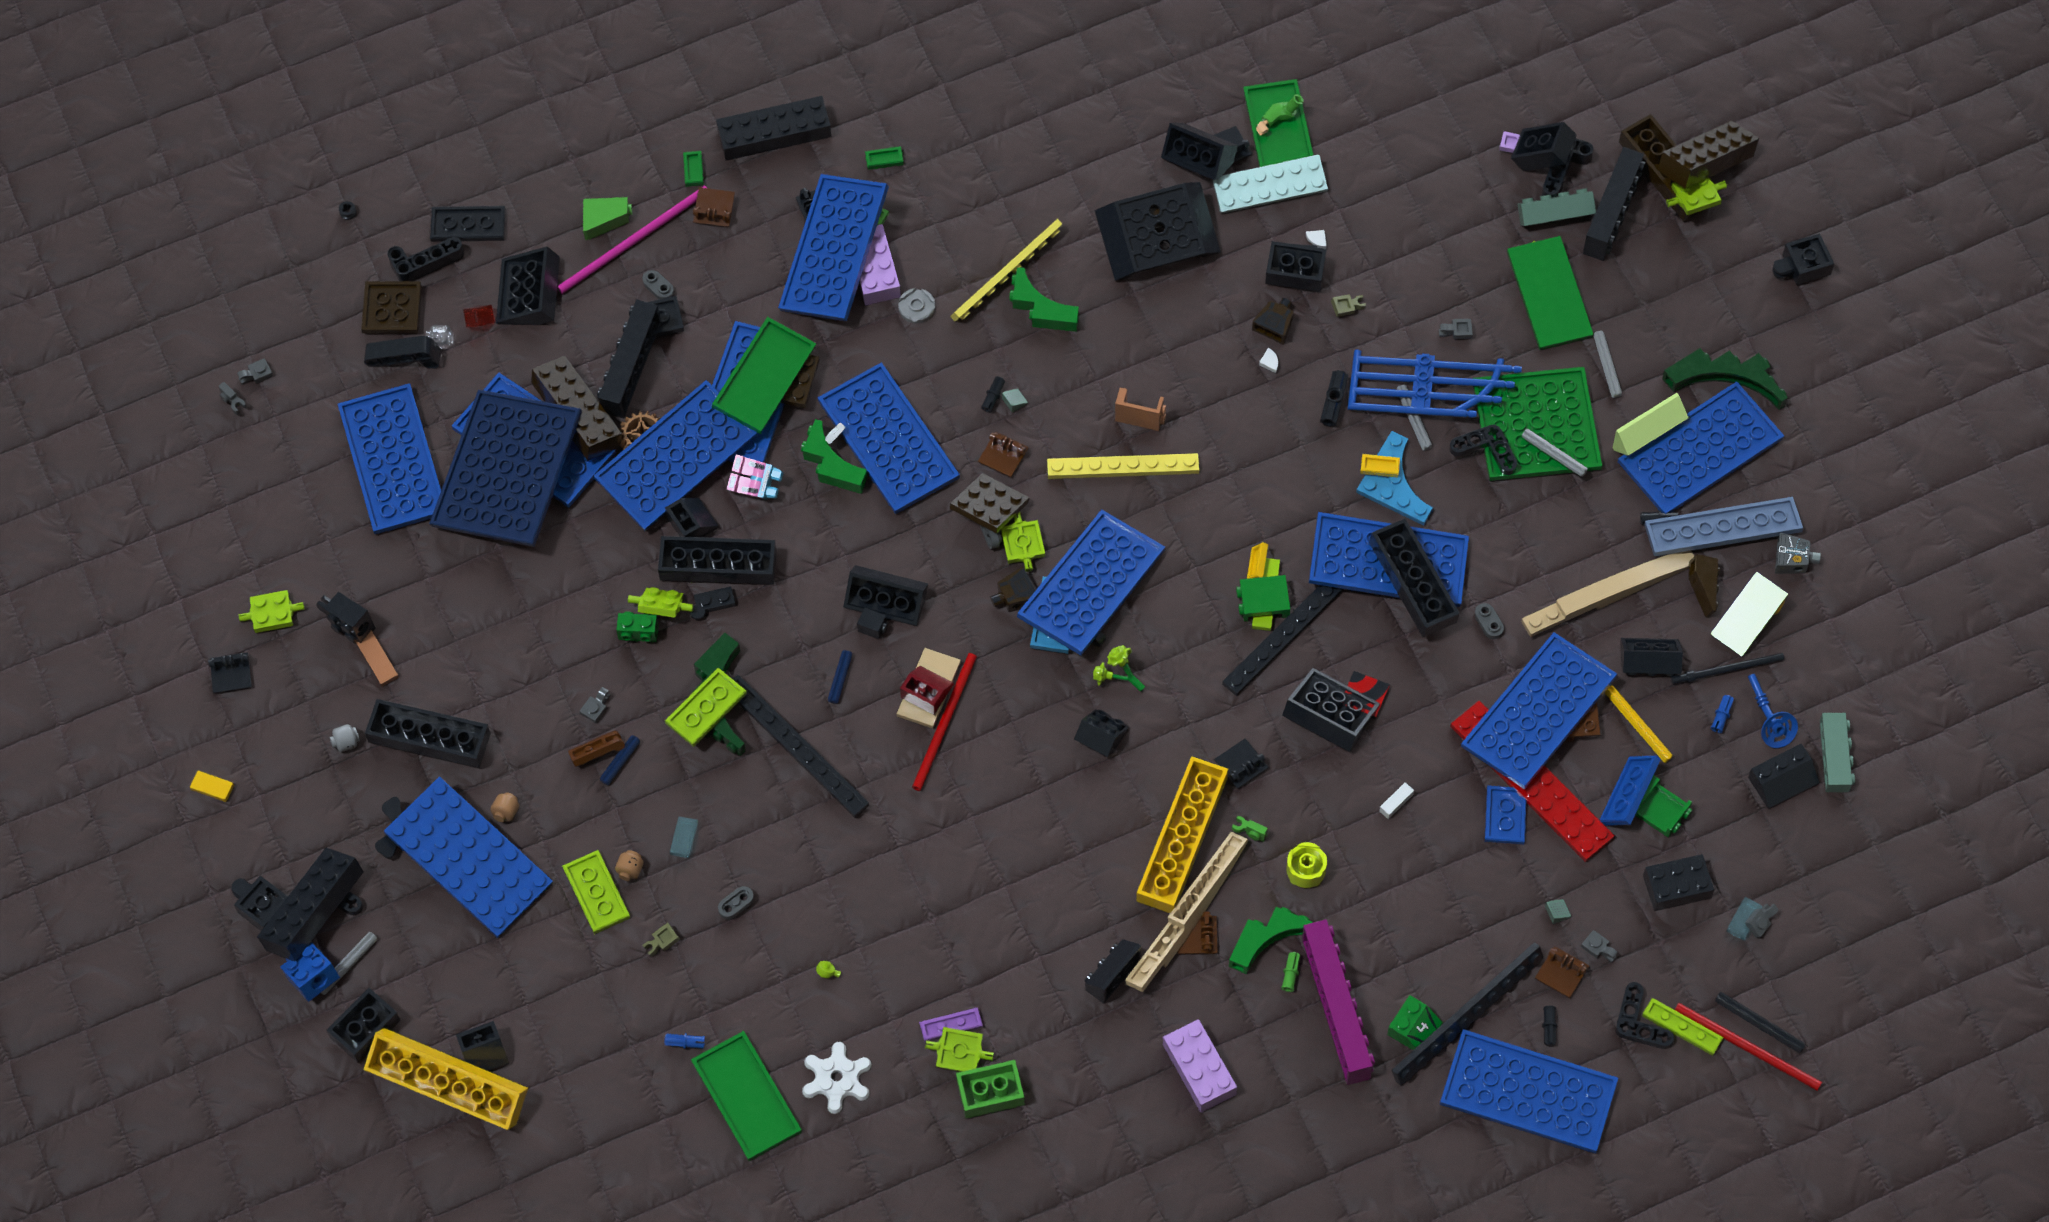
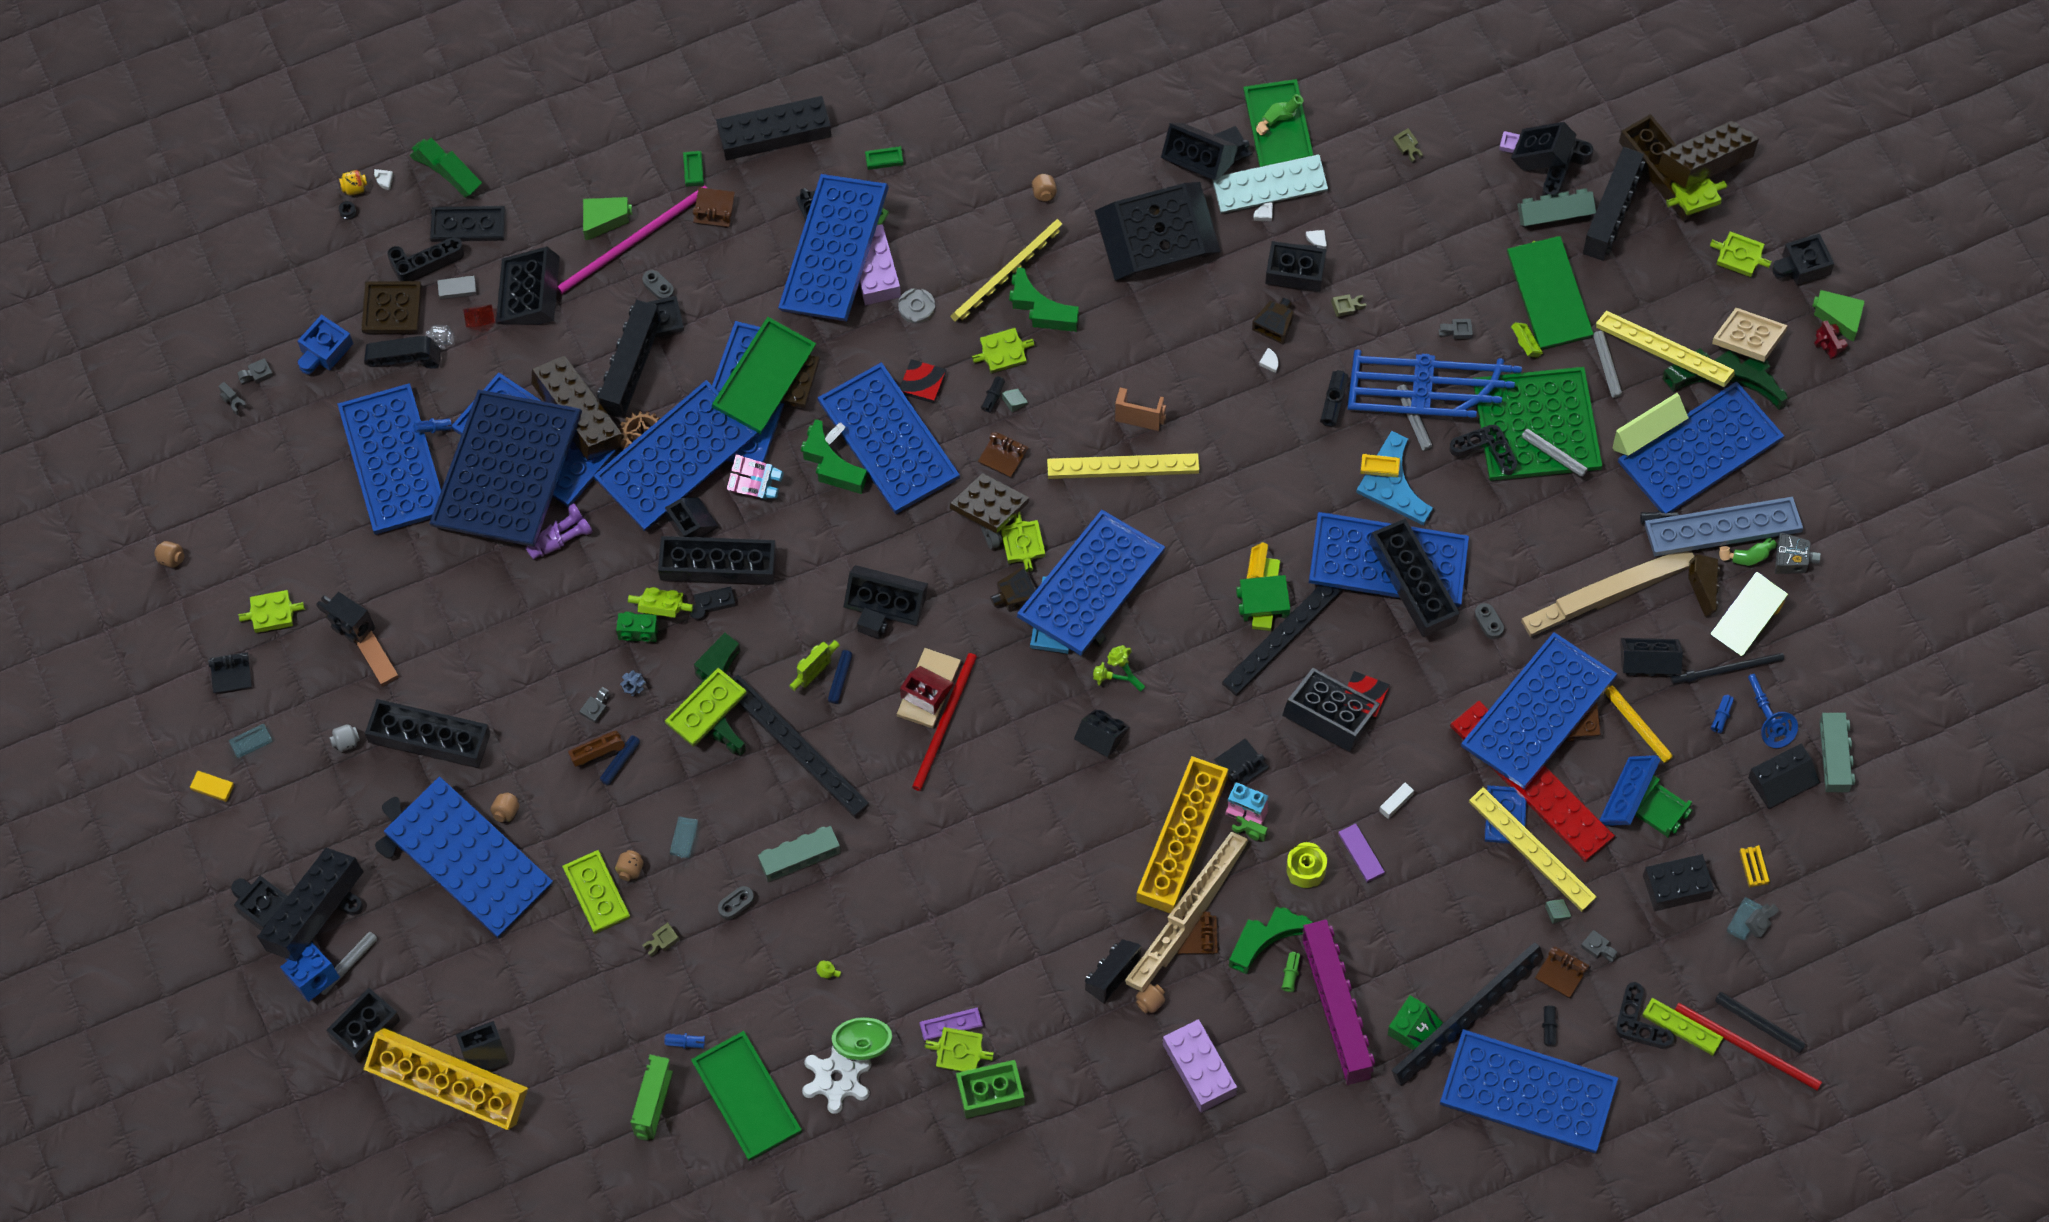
none -> medium nougat head [155,541,184,568]
none -> clear light blue tile [229,724,273,759]
none -> blue brick [298,314,353,374]
none -> yellow head [339,170,367,196]
none -> white tile [374,169,393,190]
none -> green arch [409,138,482,198]
none -> blue axle [413,418,451,433]
none -> light grey tile [437,276,477,299]
none -> medium lavender piece [525,503,593,560]
none -> sand blue gear [620,670,646,696]
none -> bright green door [630,1055,673,1140]
none -> sand green brick [758,826,841,882]
none -> lime plate [789,640,840,691]
none -> bright green dish [832,1018,892,1060]
none -> tile [900,359,946,403]
none -> lime plate [972,328,1035,373]
none -> medium nougat head [1032,174,1057,201]
none -> medium nougat head [1135,984,1165,1014]
none -> hips [1225,783,1268,825]
none -> white tile [1253,202,1272,221]
none -> medium lavender tile [1338,824,1385,883]
none -> olive plate [1392,128,1423,163]
none -> light yellow plate [1469,787,1596,912]
none -> lime plate [1511,322,1543,358]
none -> light yellow plate [1596,311,1735,387]
none -> lime plate [1710,232,1772,277]
none -> tan plate [1712,308,1788,362]
none -> bright green arm [1719,538,1777,566]
none -> yellow tile [1739,845,1769,888]
none -> bright green slope [1812,290,1865,341]
none -> dark red hips [1814,321,1848,359]

